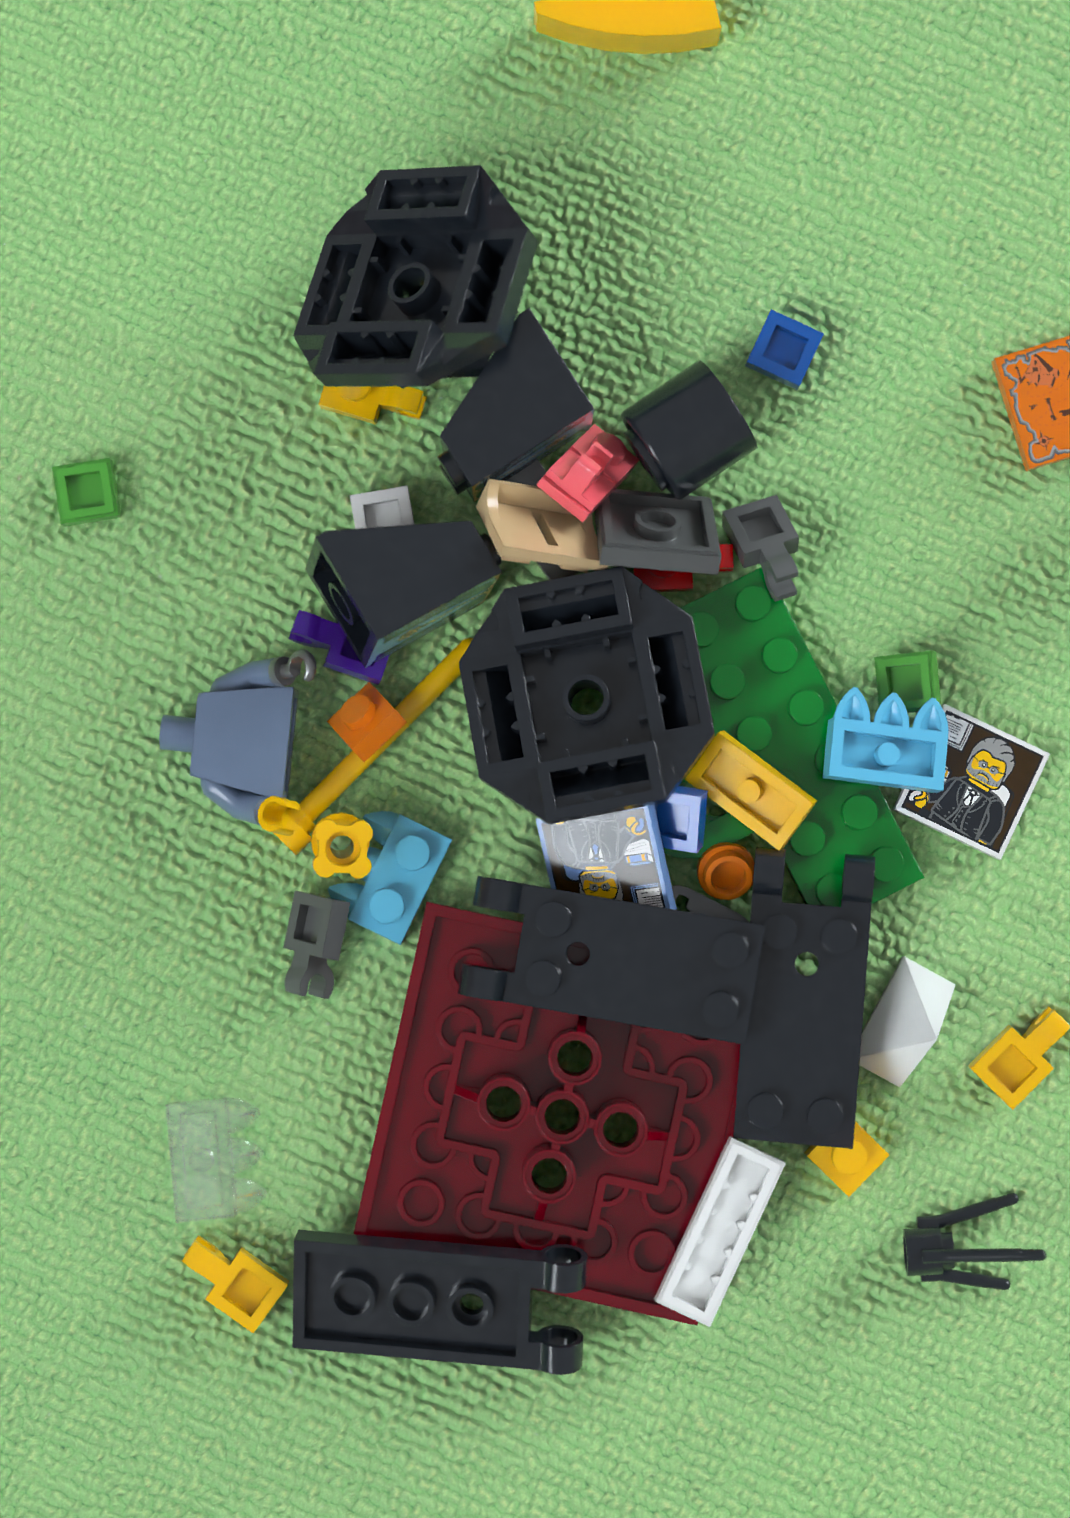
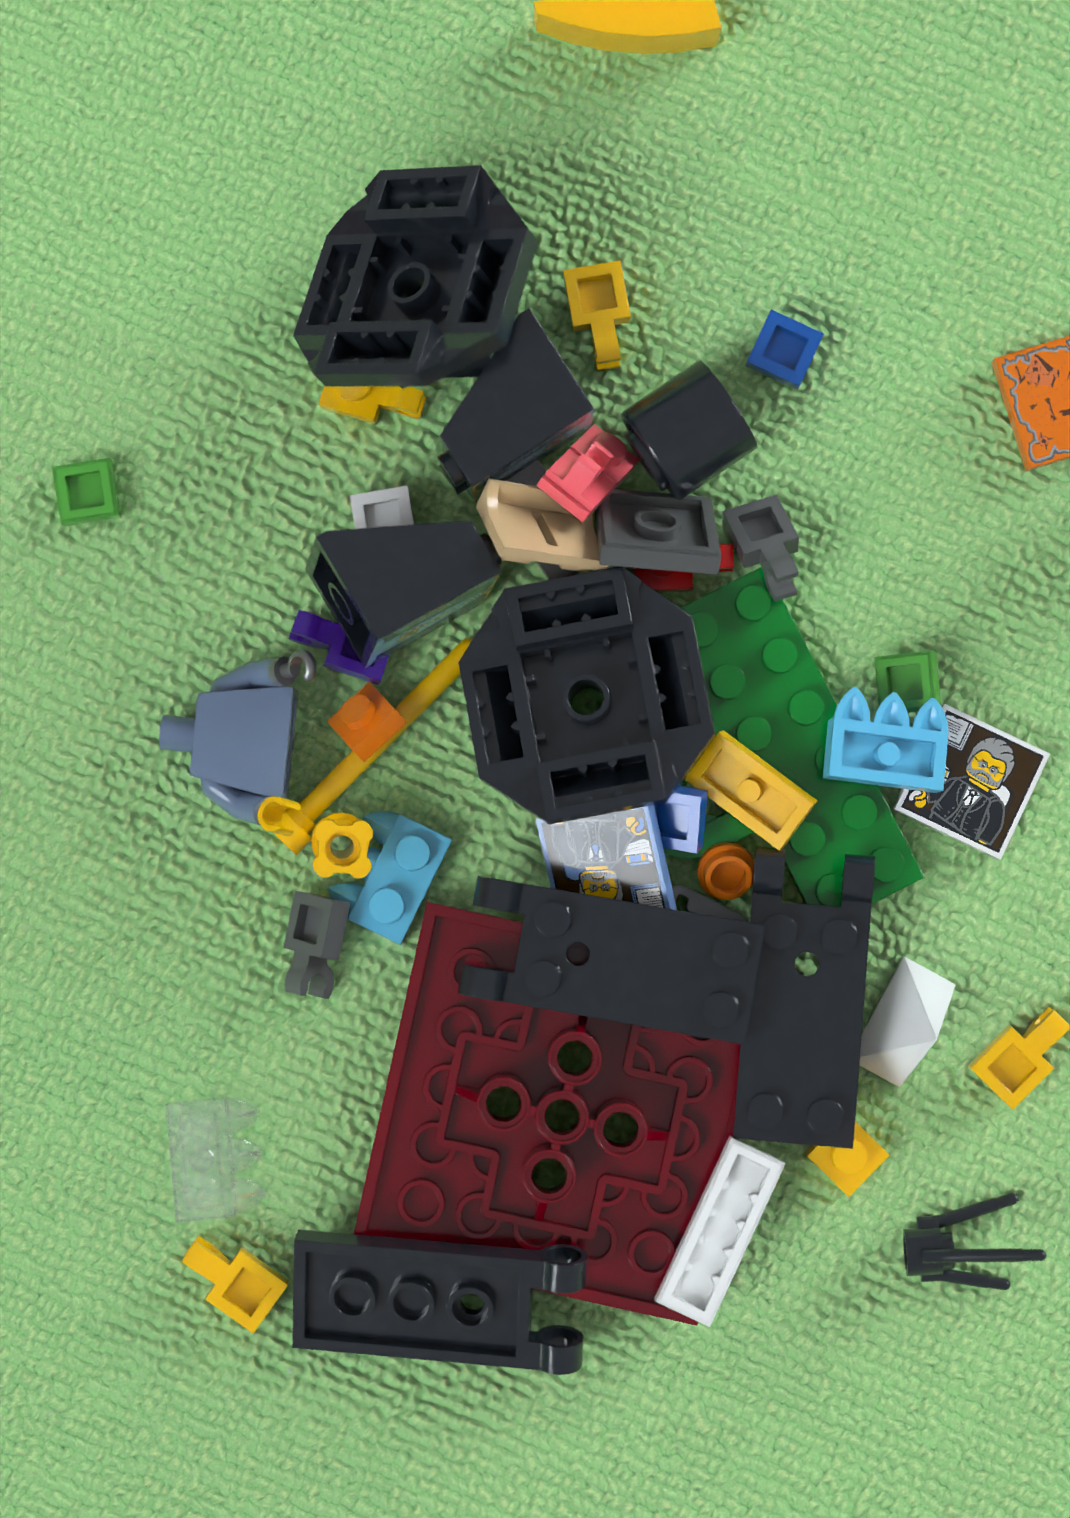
none -> yellow plate [563,260,631,372]

